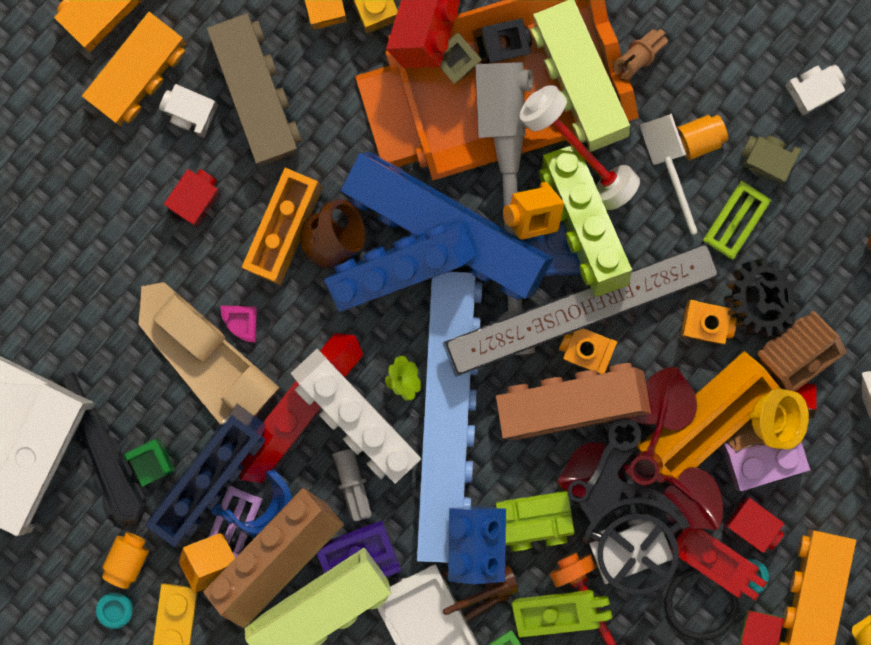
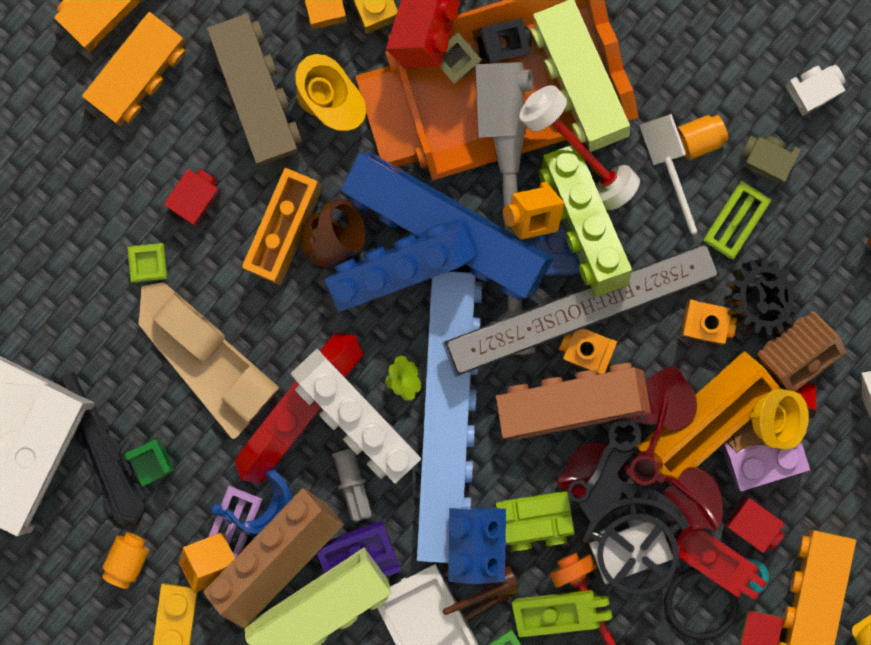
teal tile [96,592,134,629] -> none
dark blue brick [145,403,266,547] -> none
white brick [159,84,218,138] -> none
dark pink tile [220,306,257,343] -> none
medium nougat axle [613,29,668,80] -> none
none -> lime tile [127,243,168,283]
none -> yellow piece [295,54,367,131]

